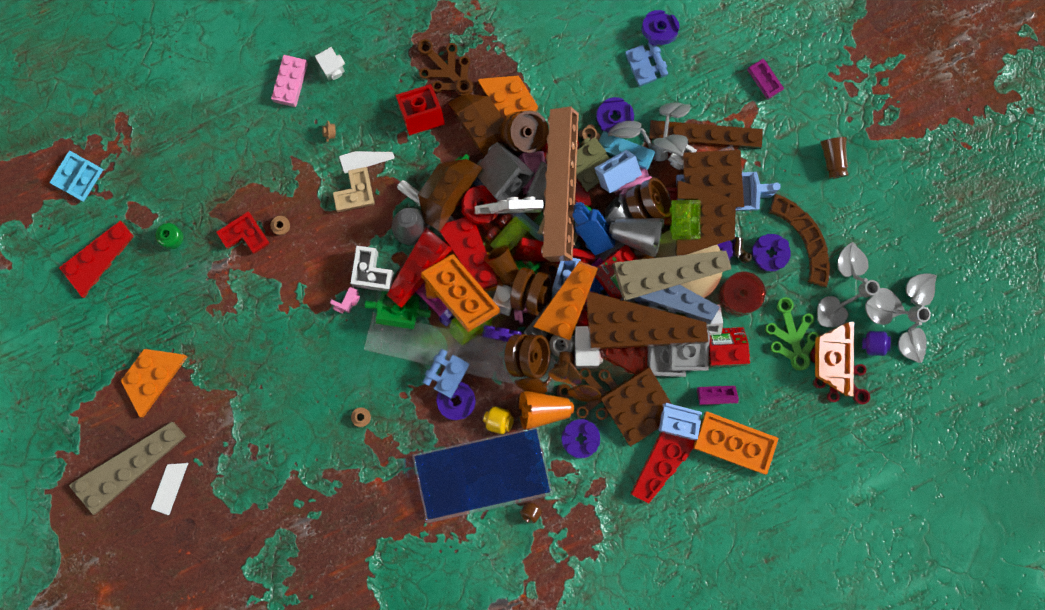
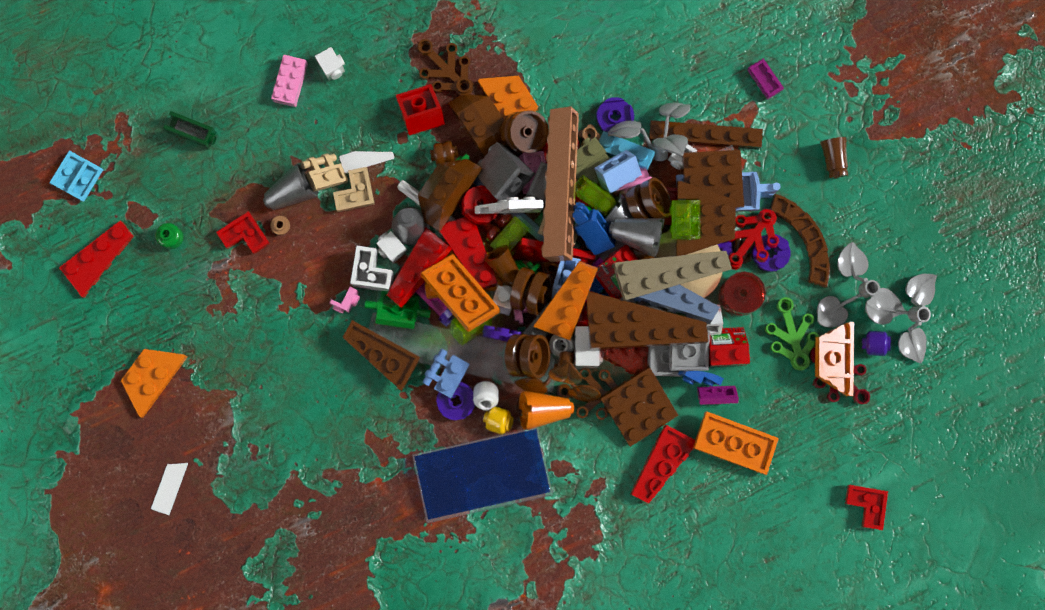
dark tan wing [69,422,186,515] -> none
medium nougat plate [322,121,336,142] -> none
medium nougat plate [351,408,371,427] -> none
reddish brown piece [520,502,542,524] -> none
dark purple plate [561,419,600,458] -> none
medium blue plate [625,43,669,87] -> none
dark purple plate [641,10,680,46] -> none
light blue plate [659,403,702,440] -> none
none -> dark green window [163,111,217,149]
none -> flat silver cone [263,163,318,210]
none -> tan plate [301,153,348,192]
none -> reddish brown wing [343,320,421,392]
none -> white brick [376,232,407,263]
none -> reddish brown piece [430,141,458,165]
none -> white head [473,381,499,410]
none -> clear neon green brick [575,175,617,216]
none -> blue slope [678,370,724,387]
none -> red plant [728,209,779,270]
none -> red plate [845,485,888,530]

